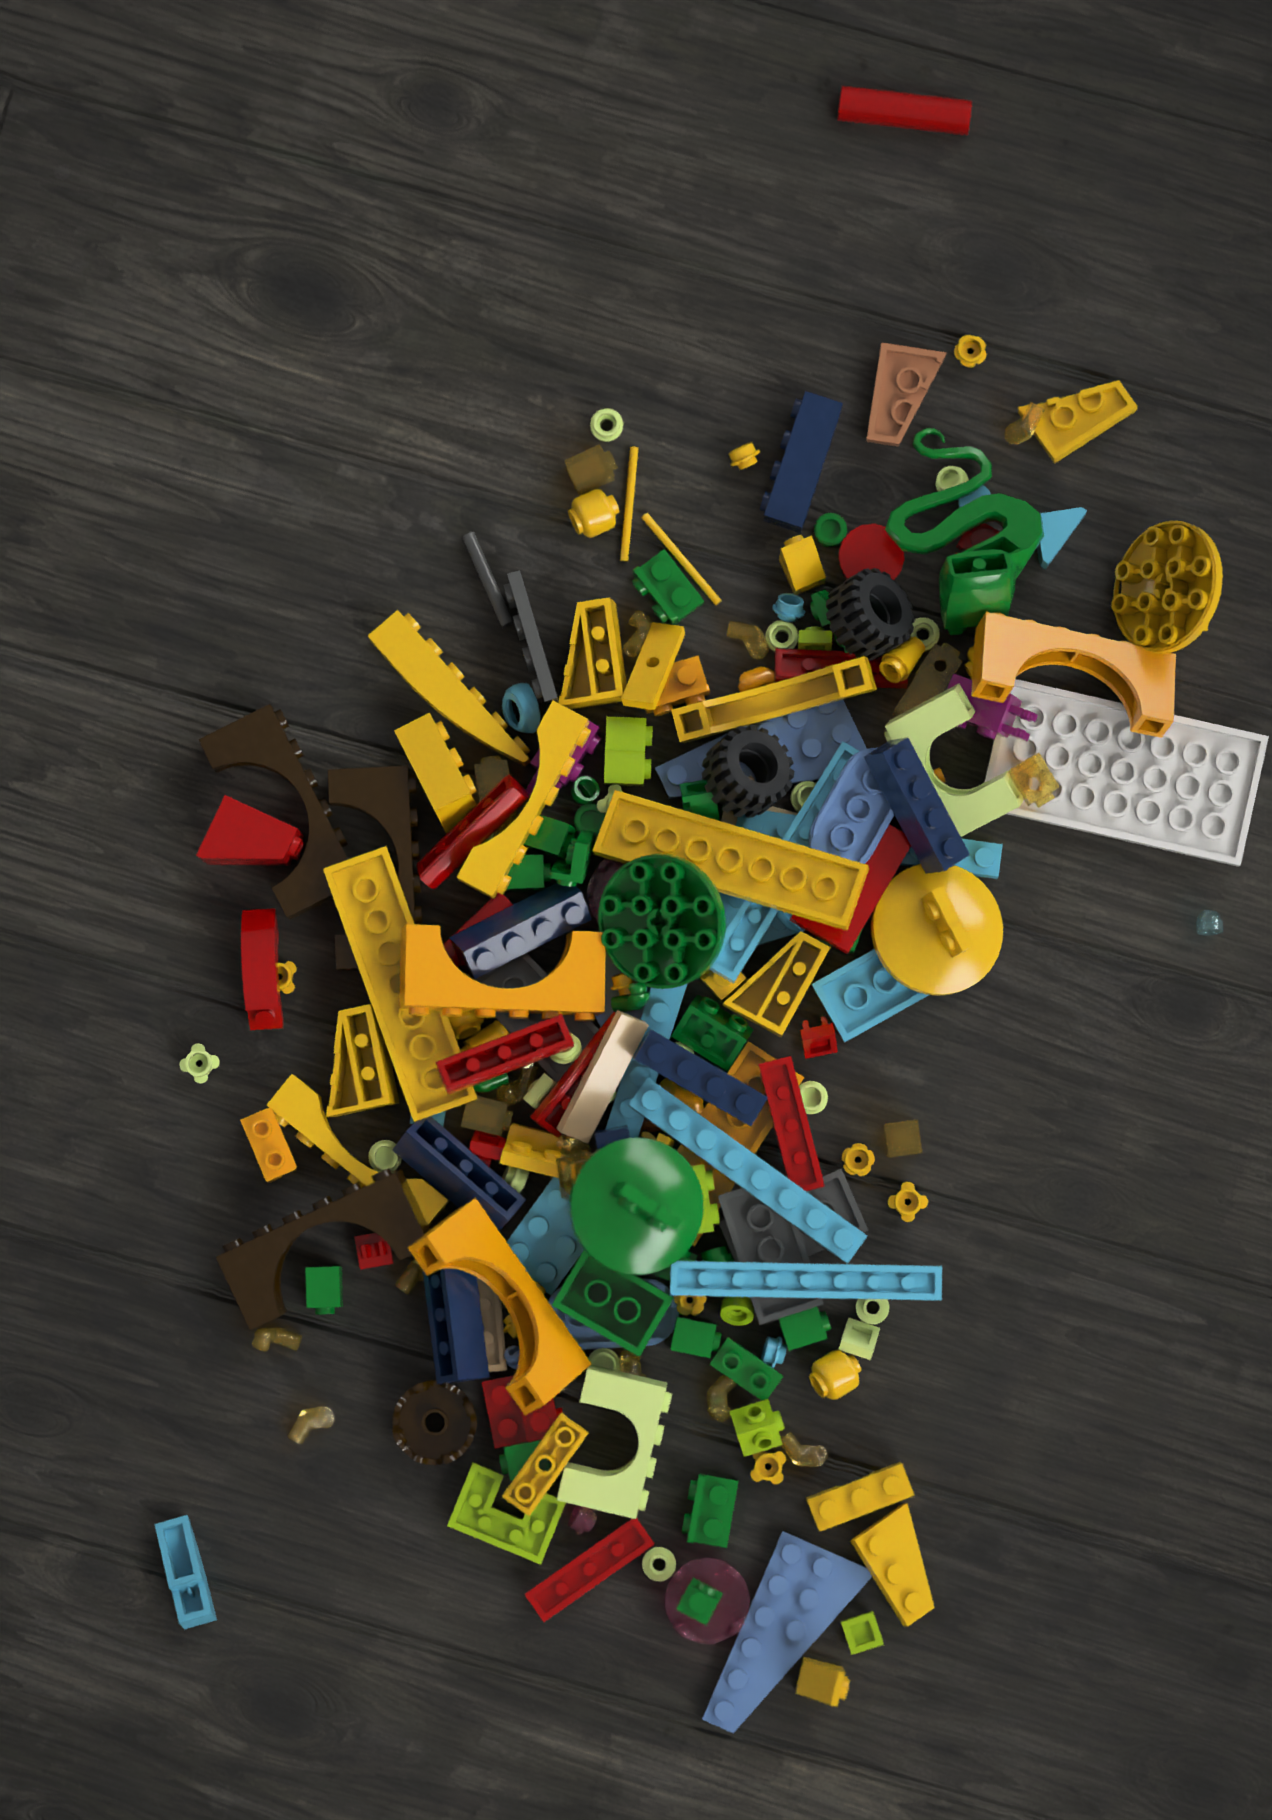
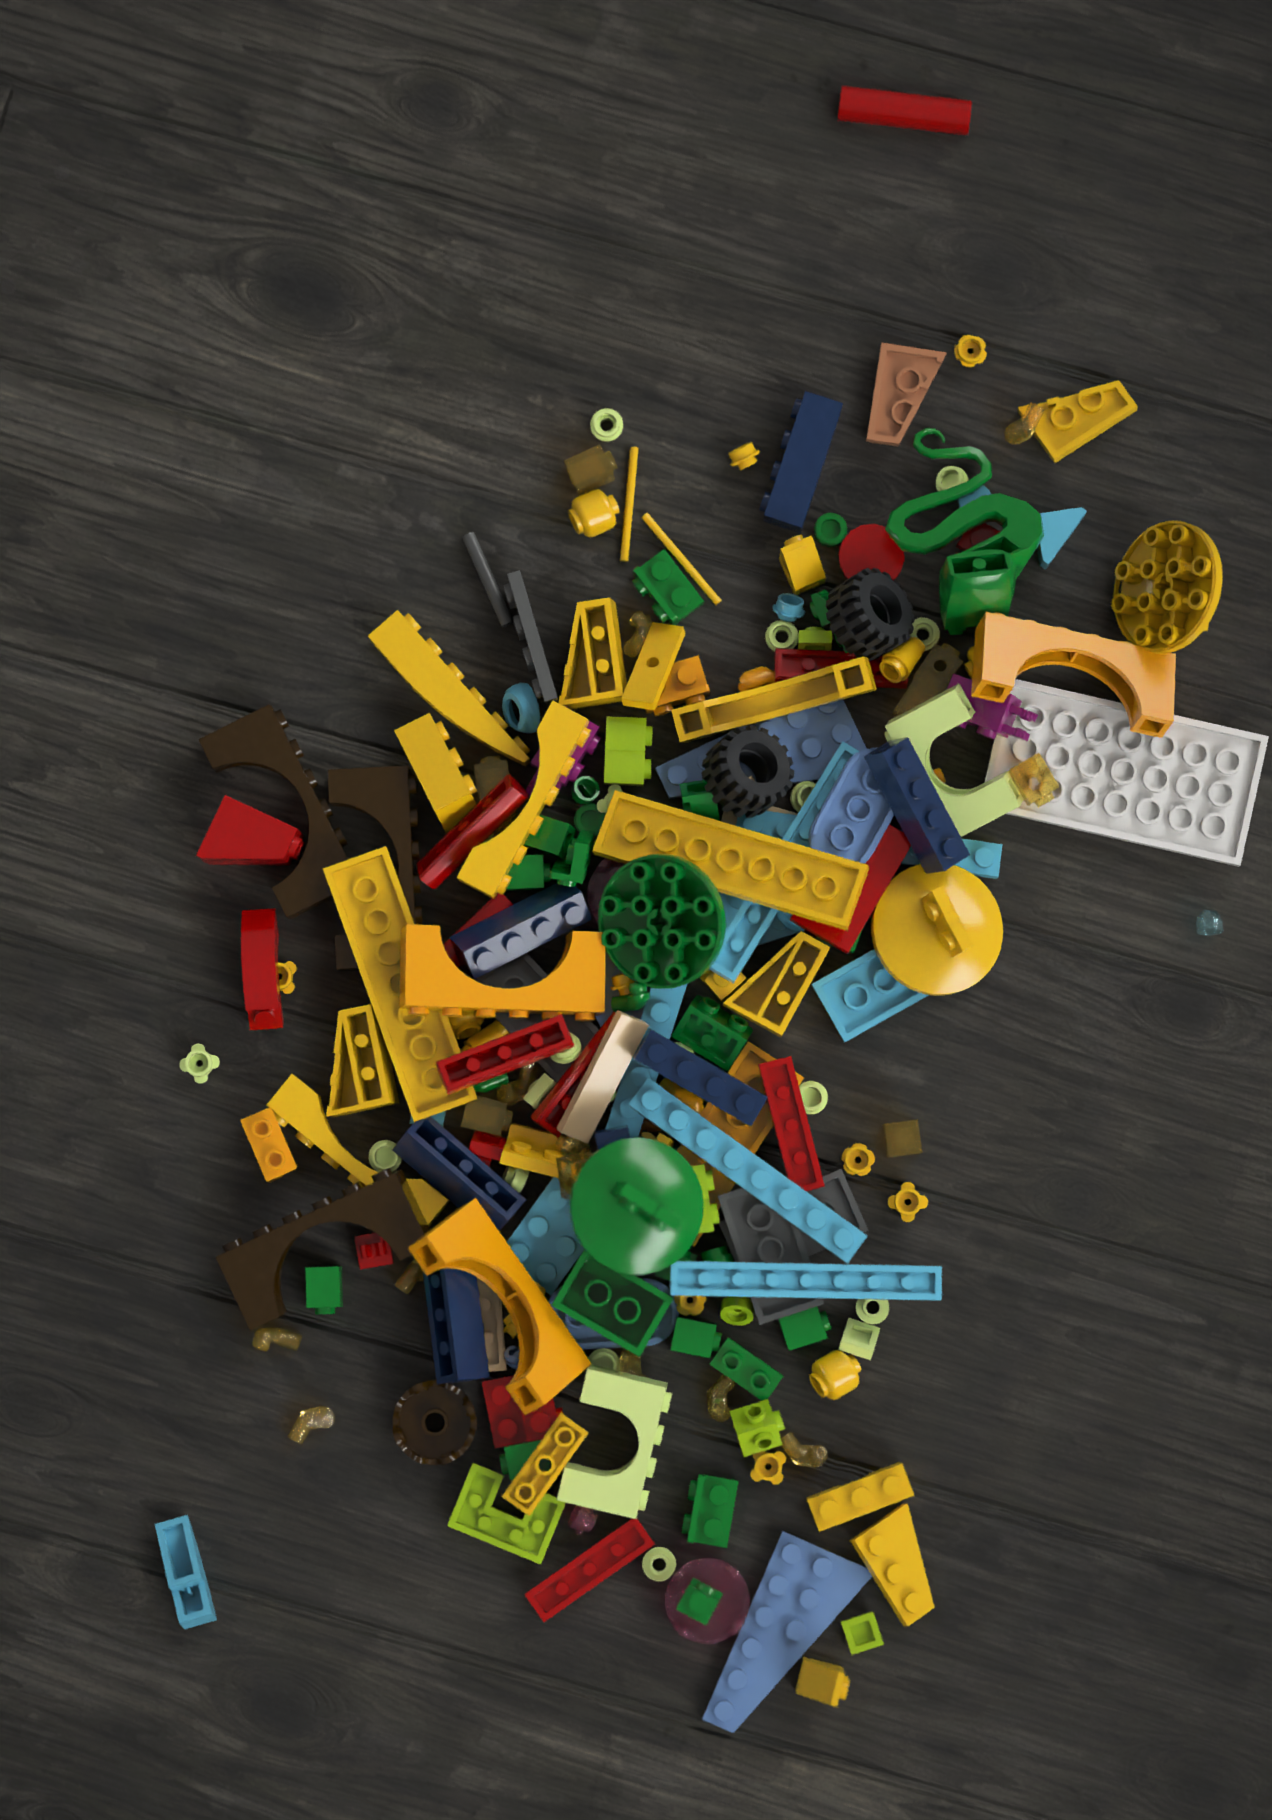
clear yellow arm [726,620,769,660] -> none
medium azure plate [761,1337,787,1368] -> none
red tile [800,1016,838,1059] -> none

